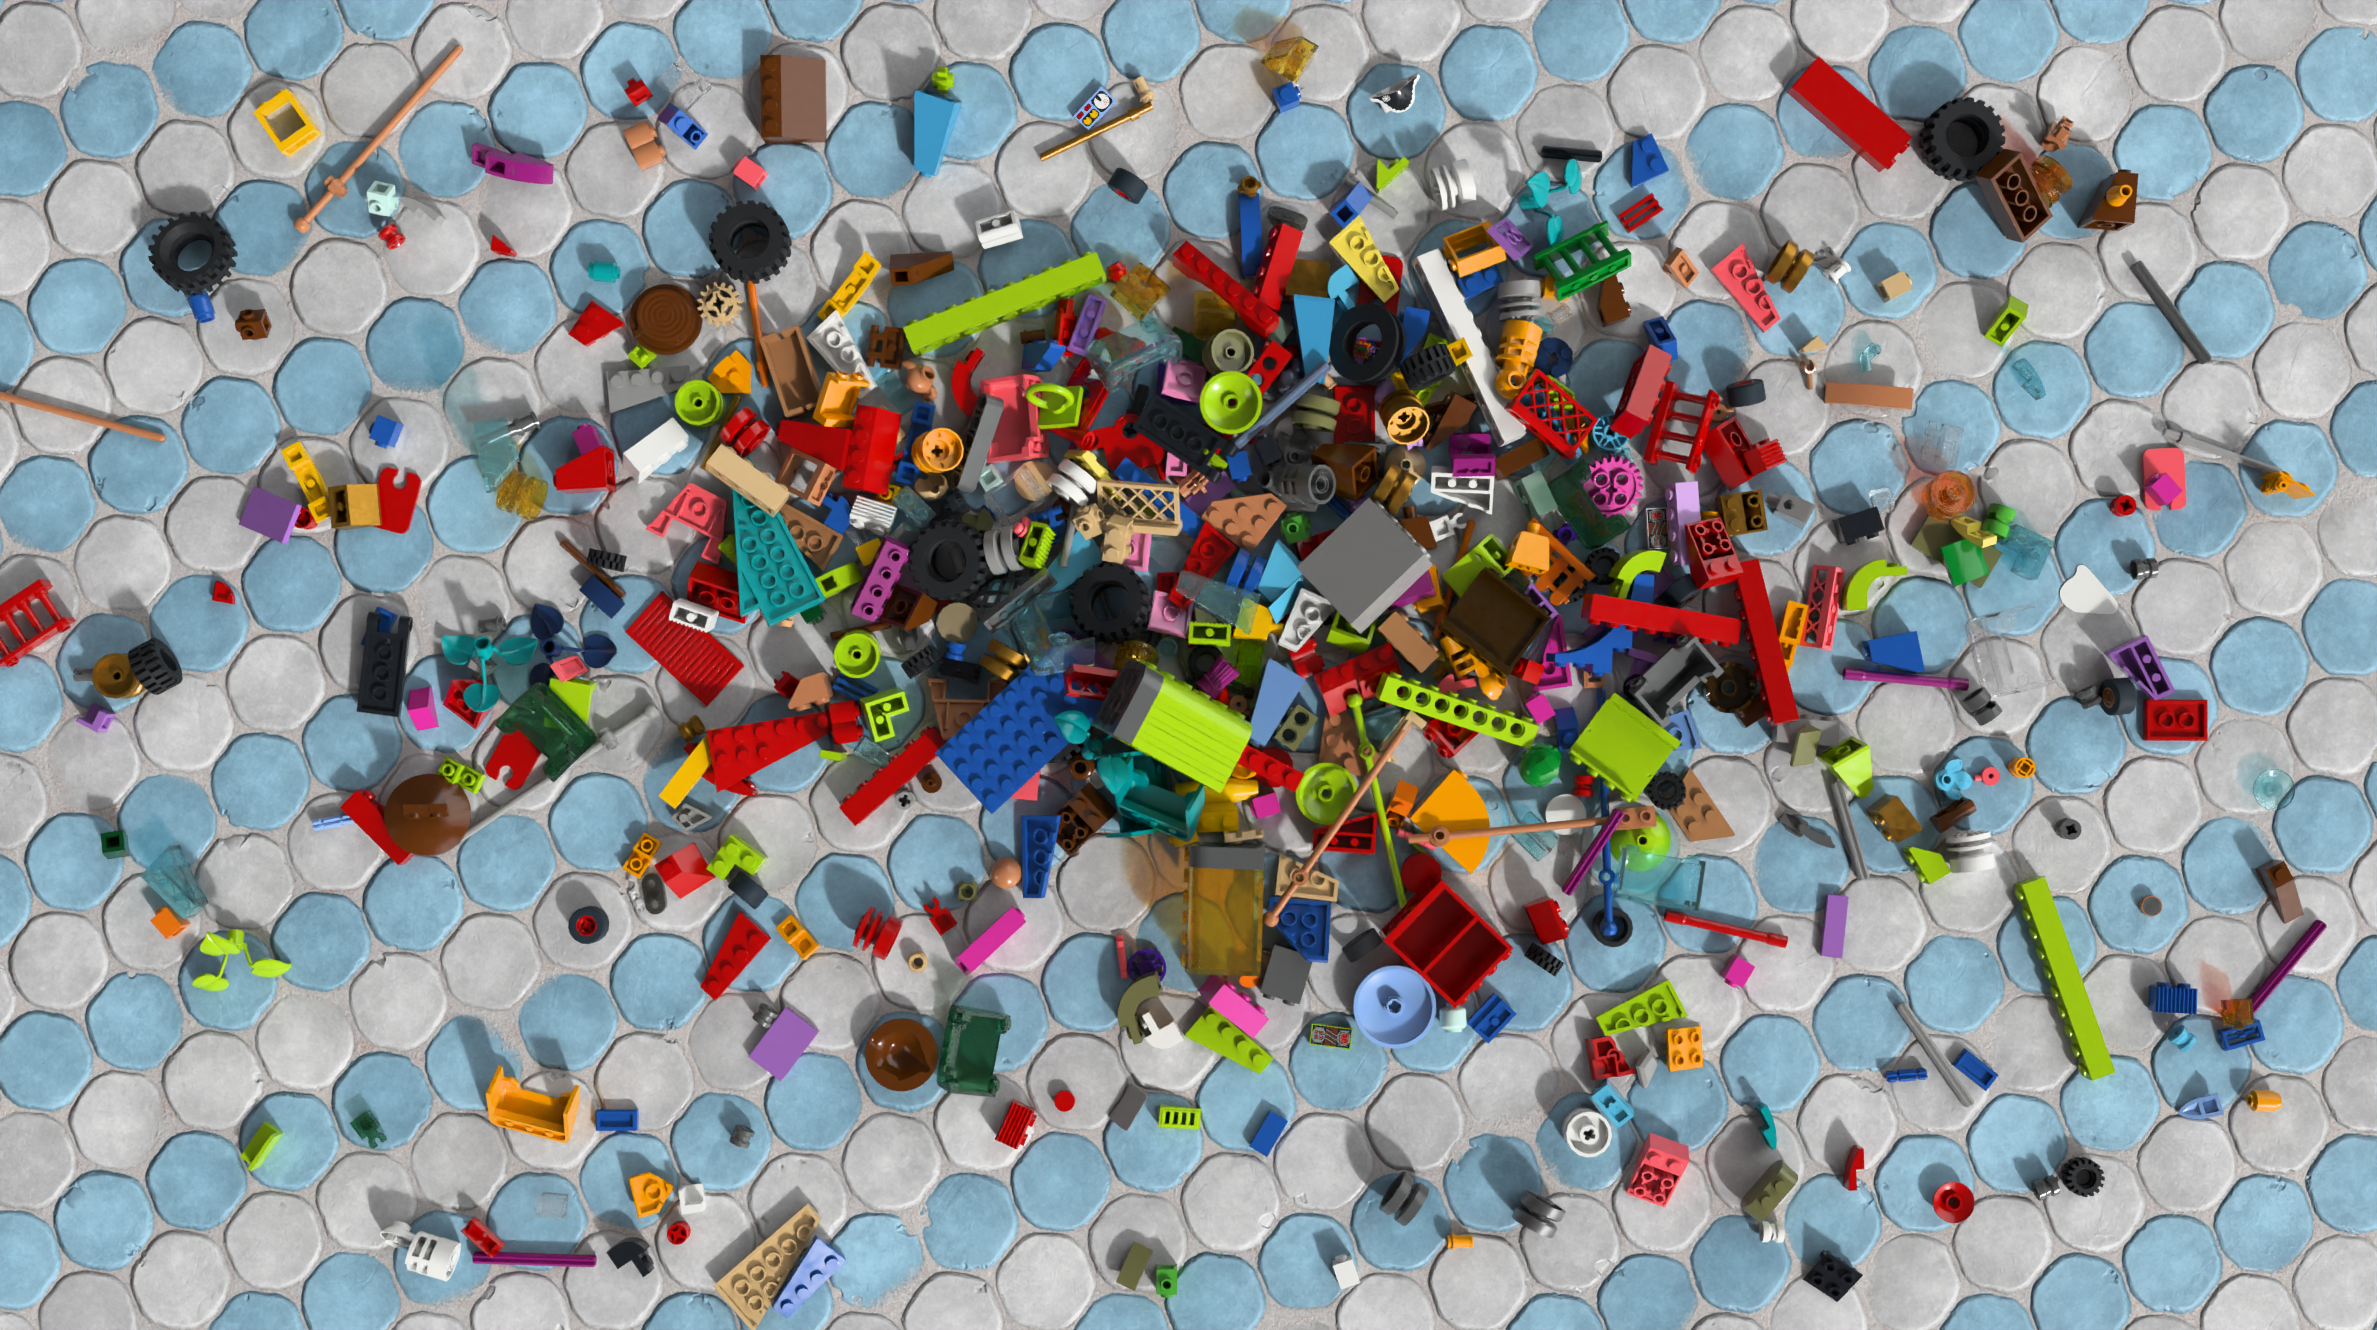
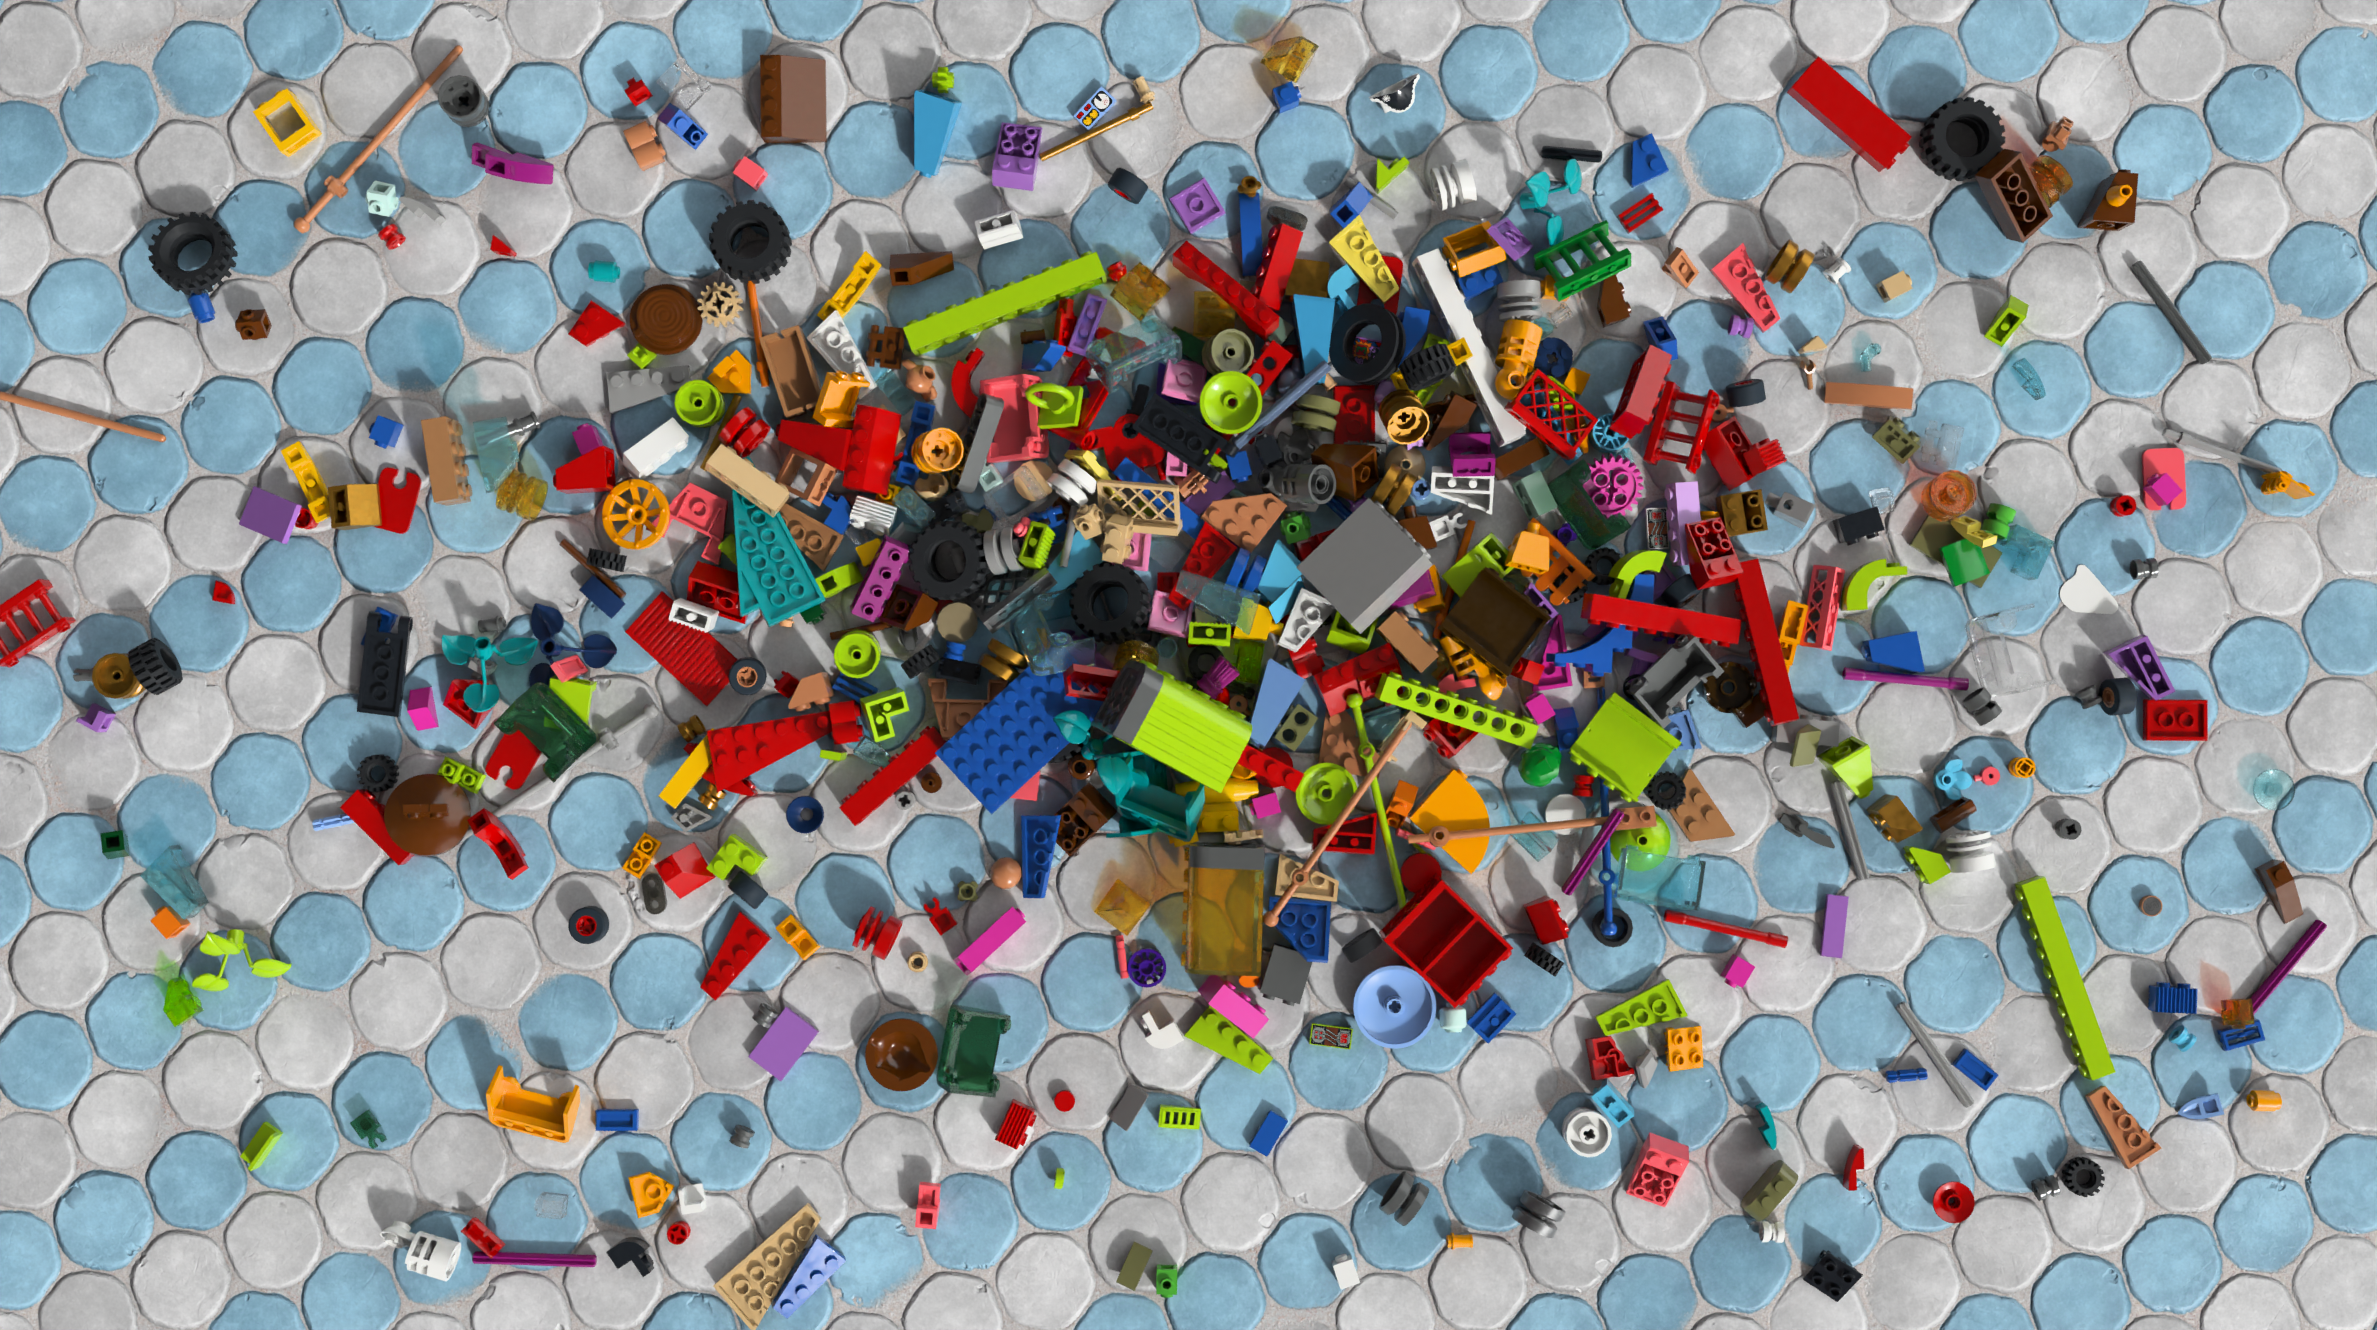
olive arch [1118,970,1163,1045] -> none
none -> clear neon green slope [163,977,204,1027]
none -> black tyre [357,754,399,792]
none -> medium nougat piece [421,416,472,506]
none -> dark grey wheel [438,75,489,127]
none -> red arch [467,808,529,880]
none -> light orange wheel [602,479,670,550]
none -> pearl gold wheel [698,783,727,811]
none -> black wheel [728,657,767,695]
none -> dark blue piece [786,796,824,834]
none -> coral brick [915,1182,941,1229]
none -> medium lavender slope [992,122,1043,191]
none -> lime tile [1054,1167,1065,1189]
none -> clear yellow slope [1094,879,1151,936]
none -> medium lavender tile [1169,177,1226,235]
none -> medium blue bush [1411,480,1431,500]
none -> light orange slope [1563,367,1590,395]
none -> medium lavender wheel [1728,315,1754,339]
none -> olive bracket [1872,415,1921,464]
none -> nougat wing [2085,1086,2162,1169]

